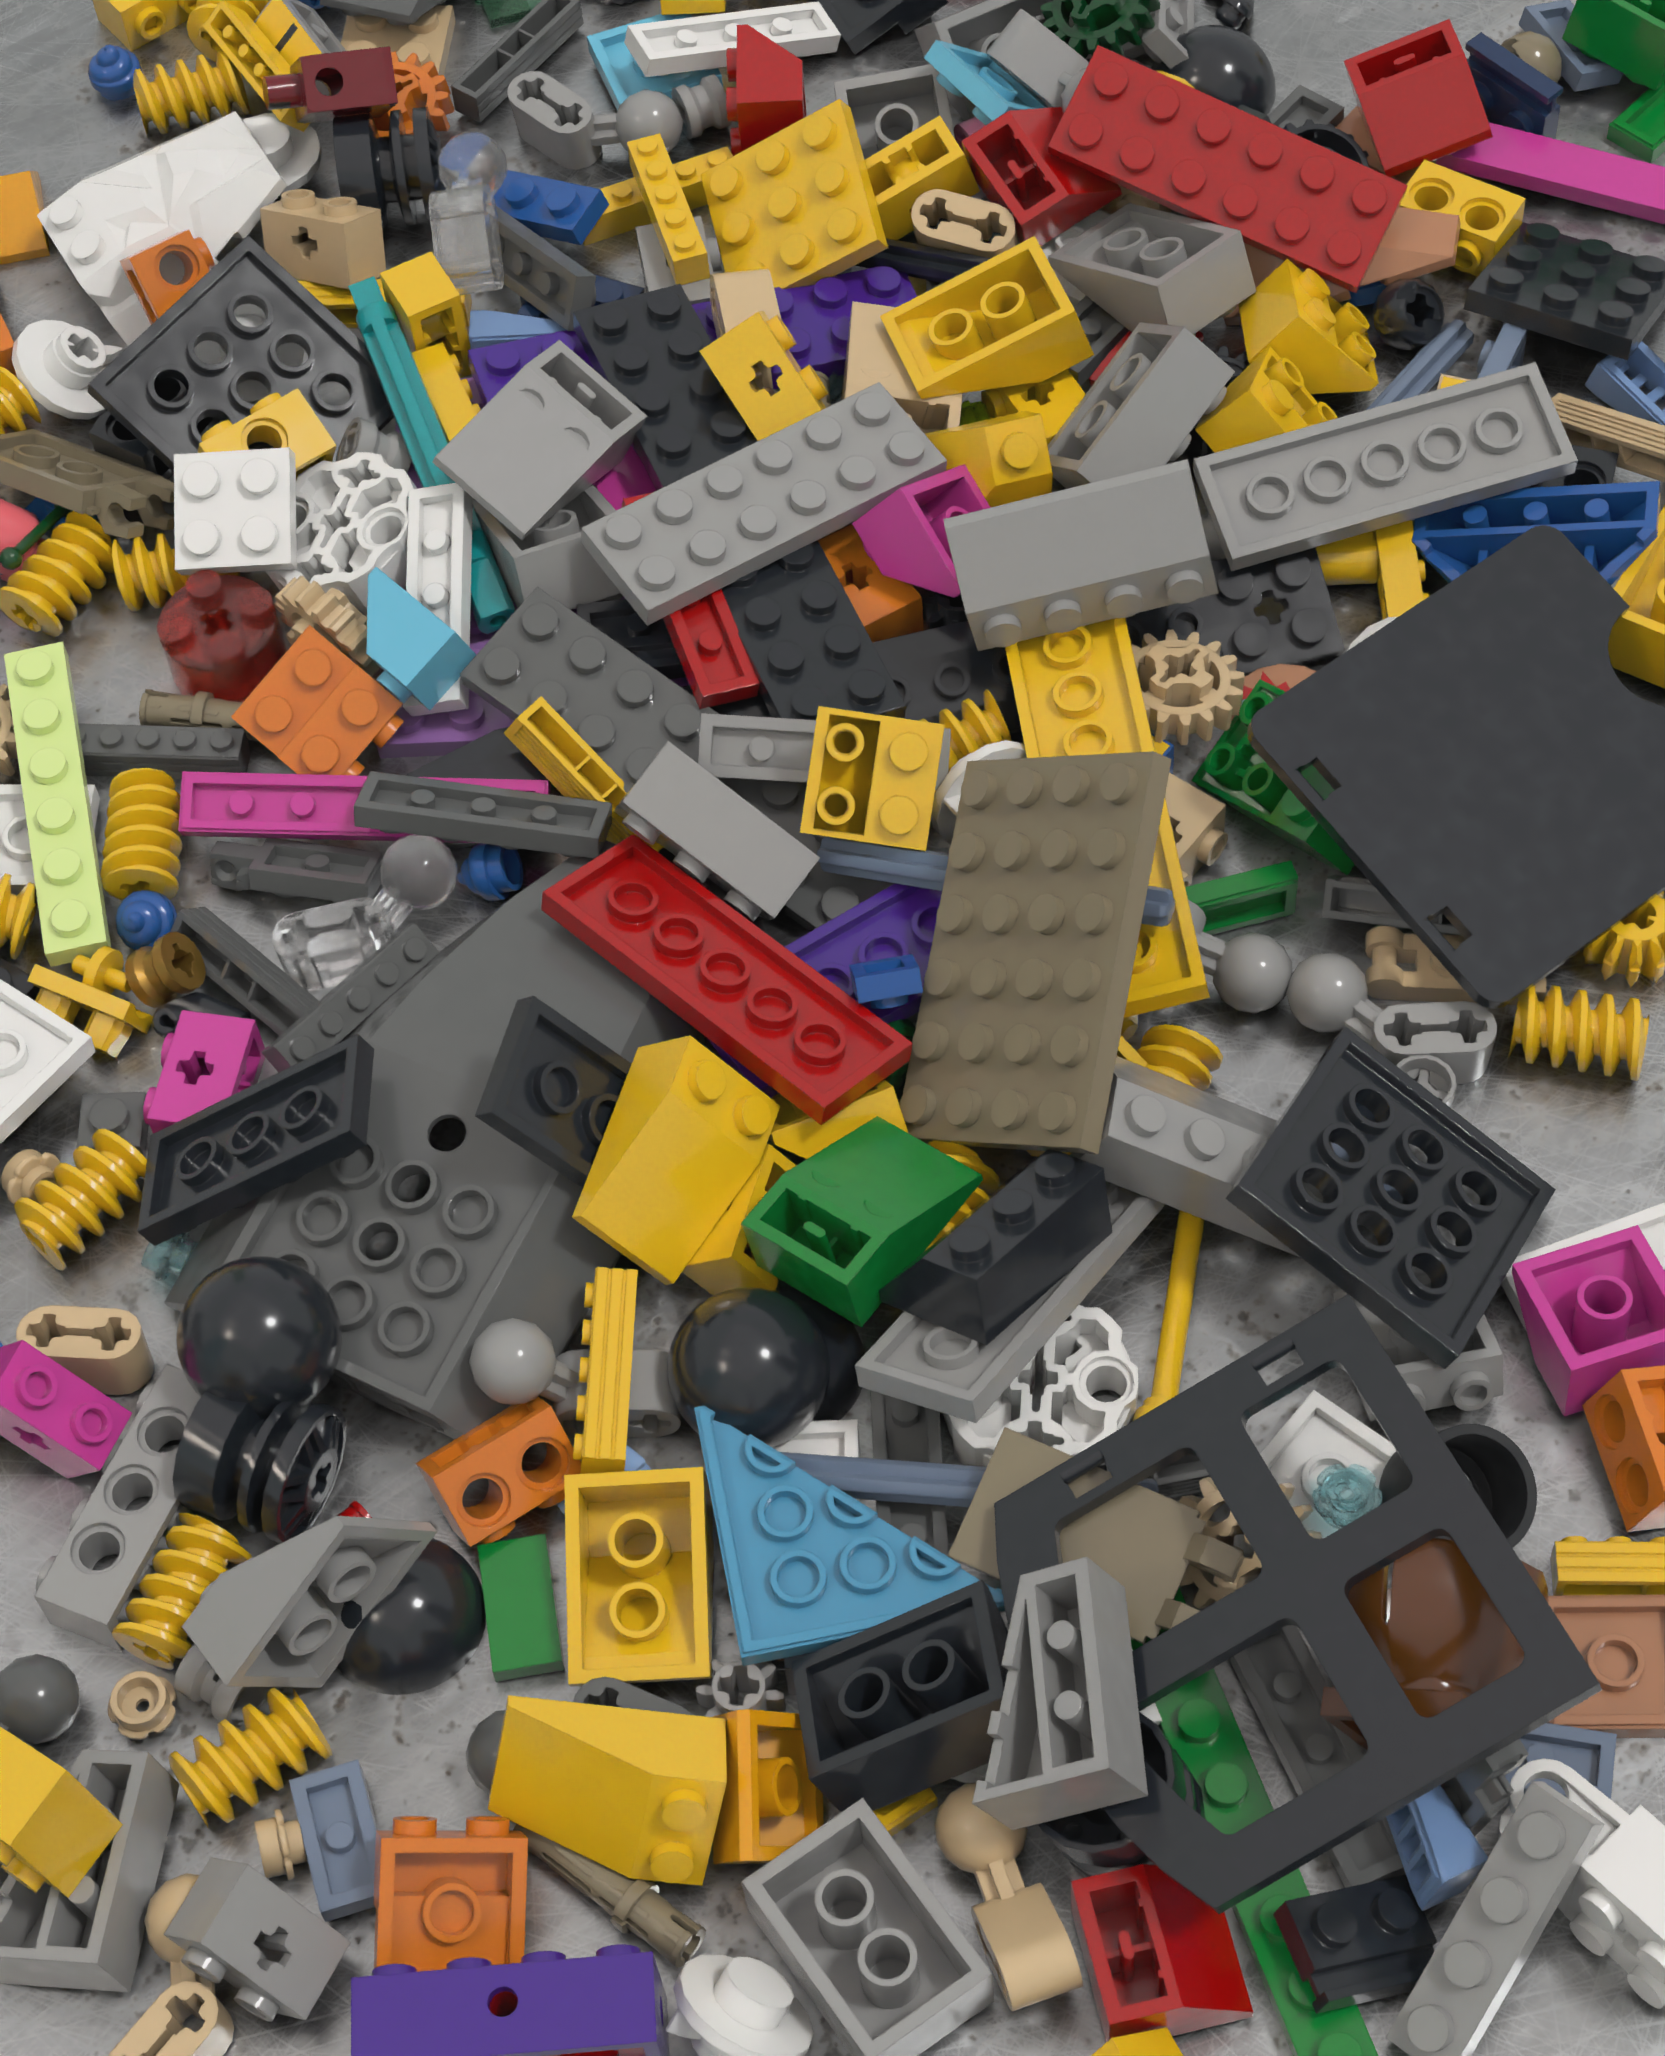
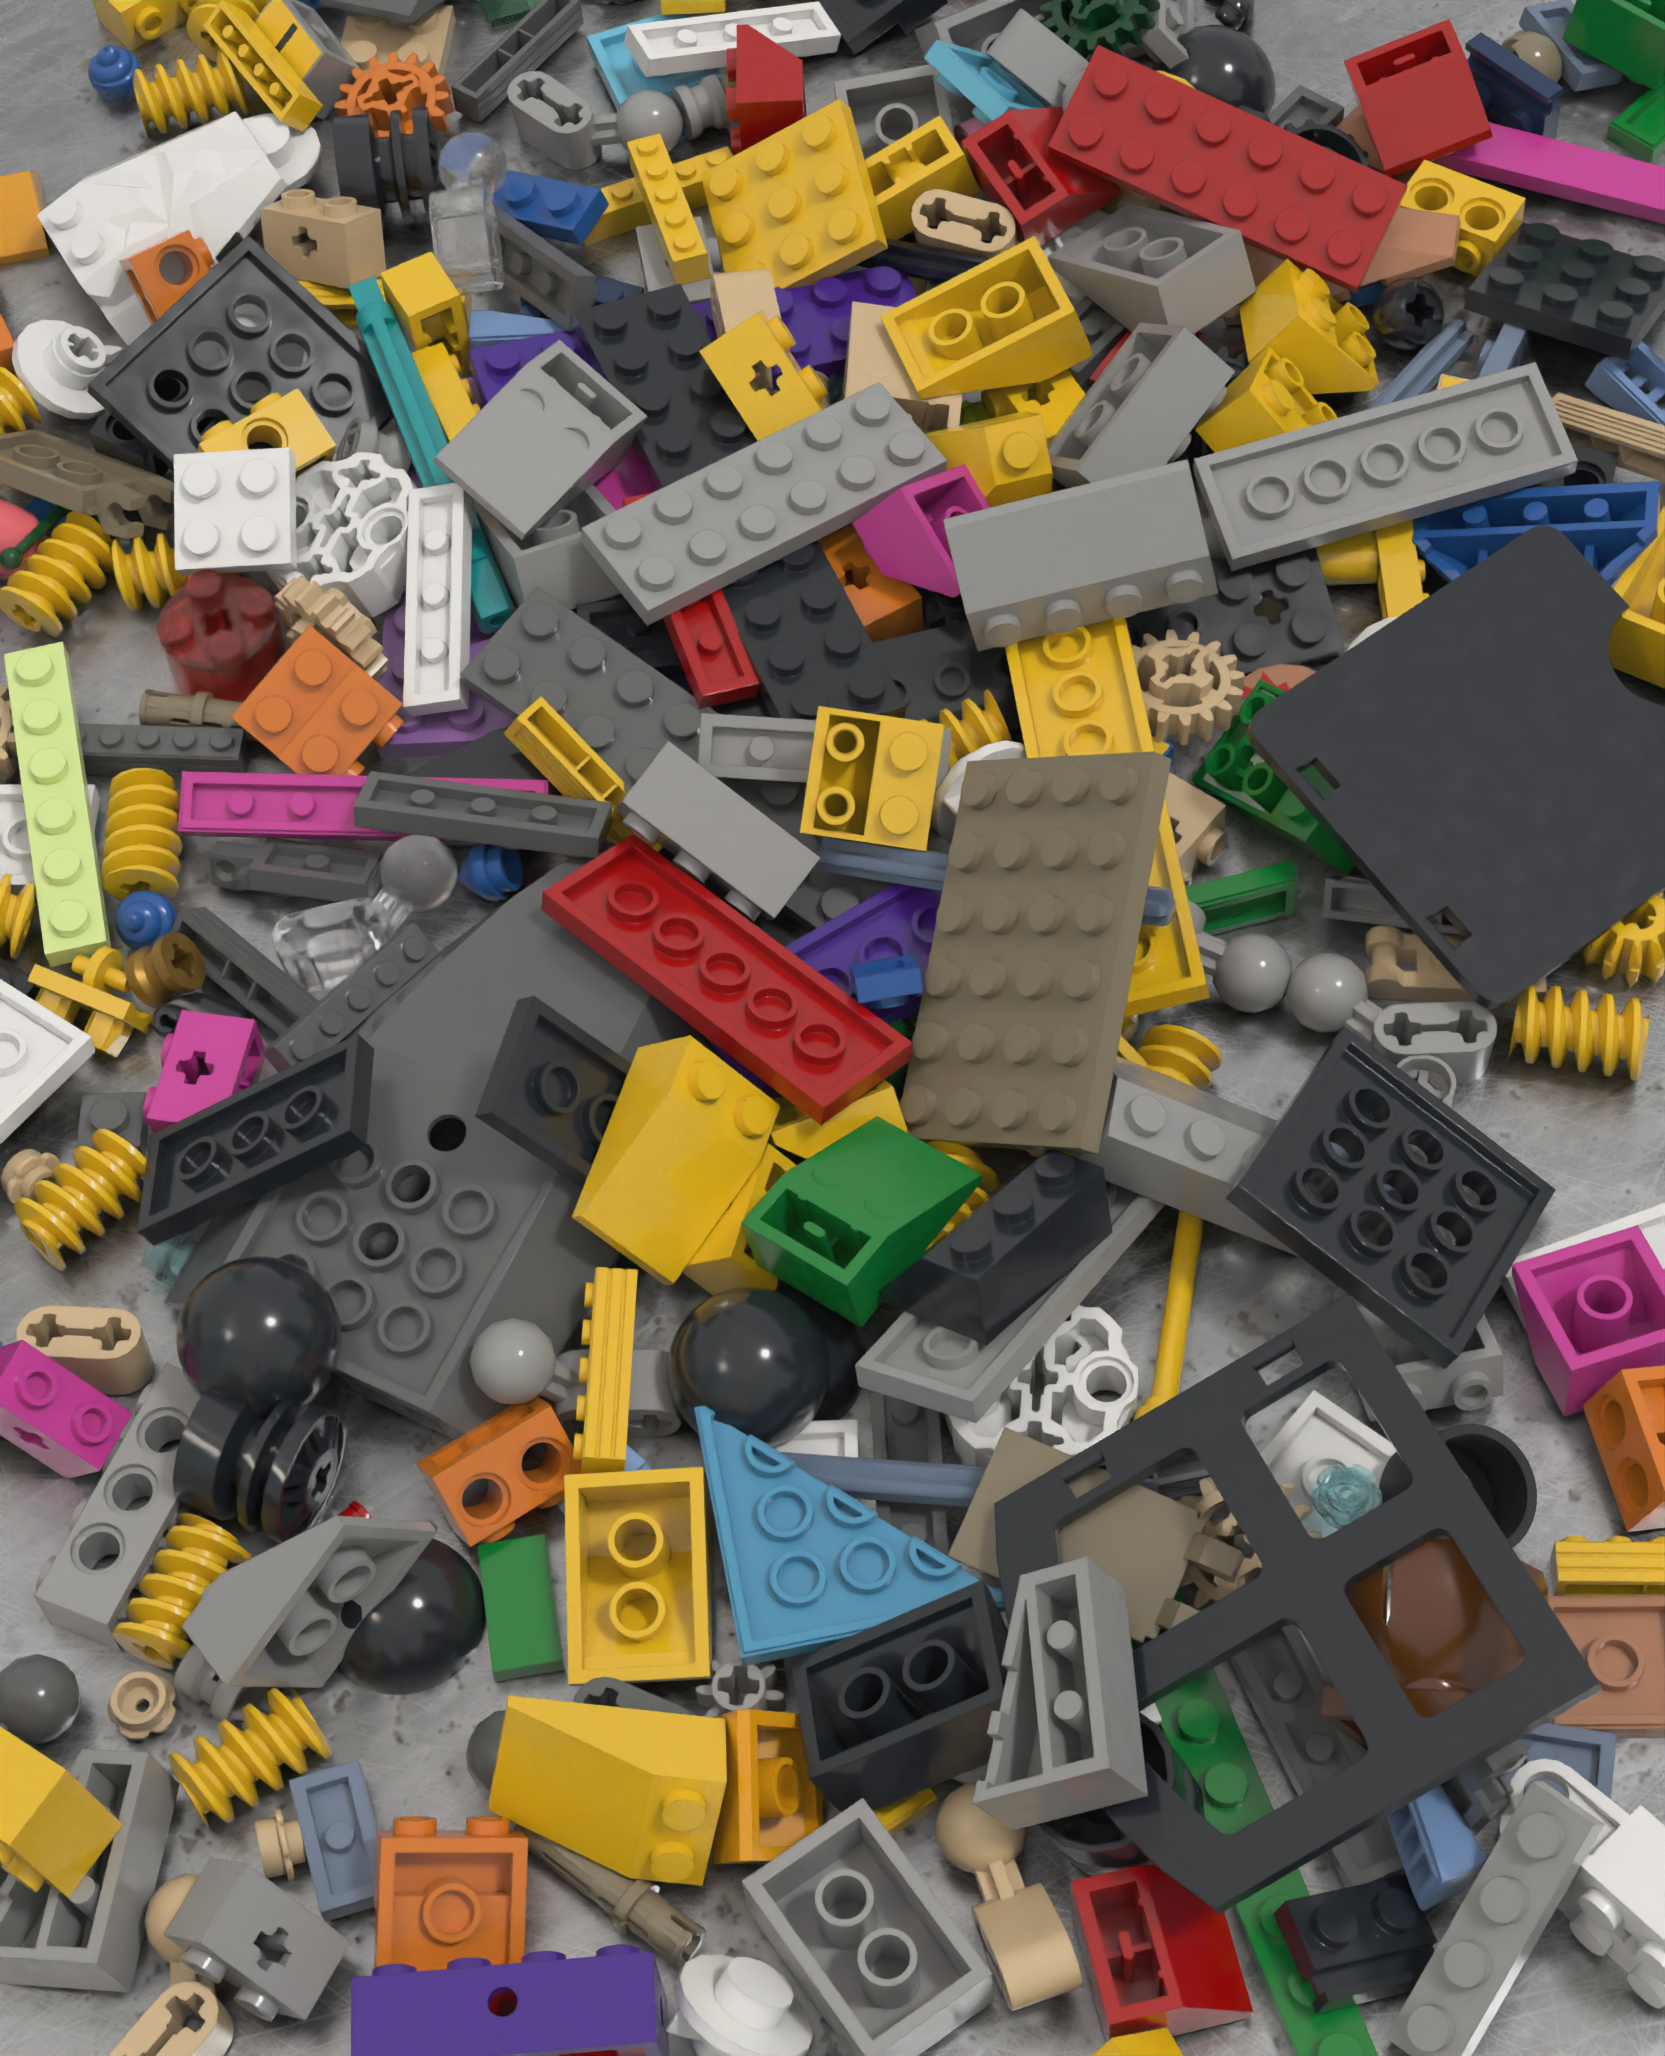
dark red torso [262,46,398,123] -> none
medium azure slope [366,567,476,711] -> none

